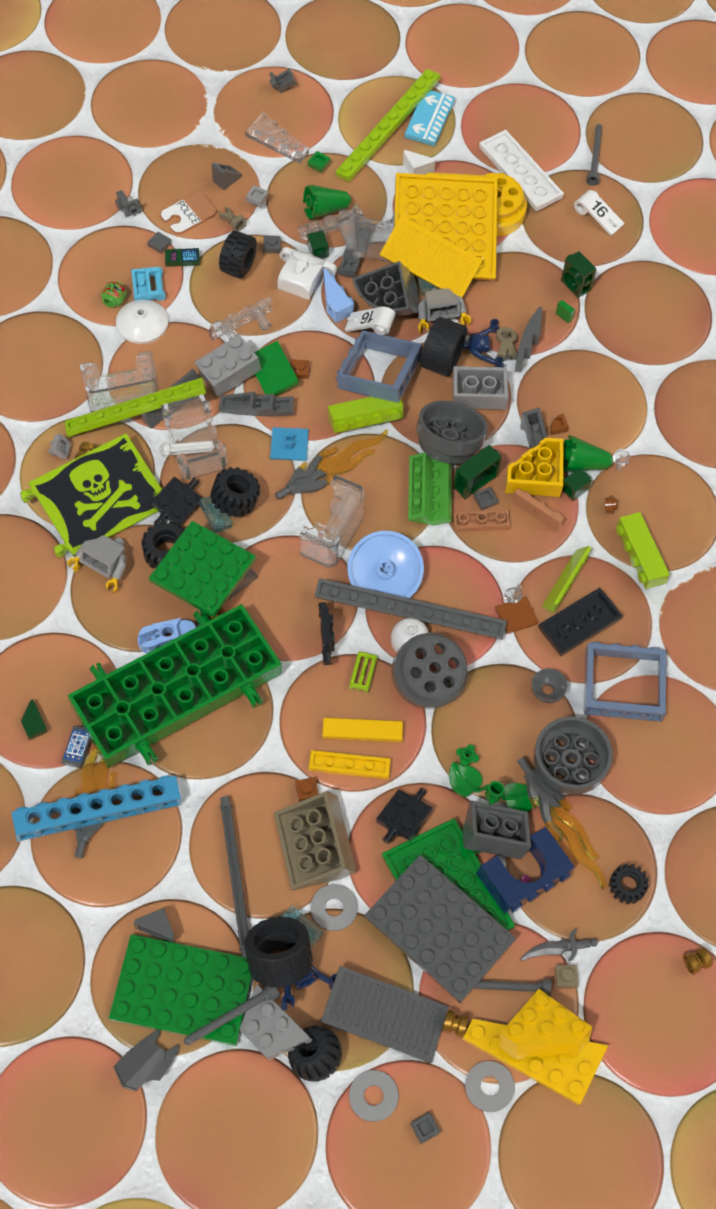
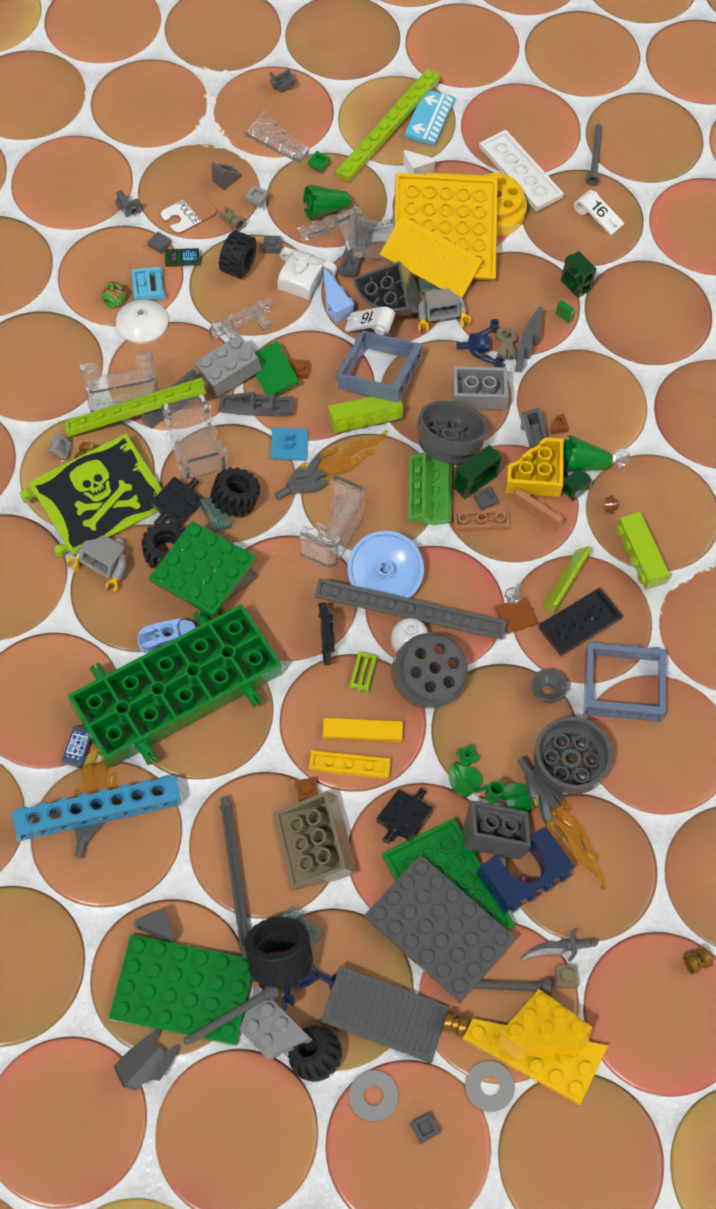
dark green tile [21,699,48,740] -> none
white axle [159,441,214,457] -> none
dark green brick [307,231,329,259] -> none
light grey gear [311,884,358,931] -> none
black tyre [420,317,468,377] -> none
black tyre [609,863,649,904] -> none

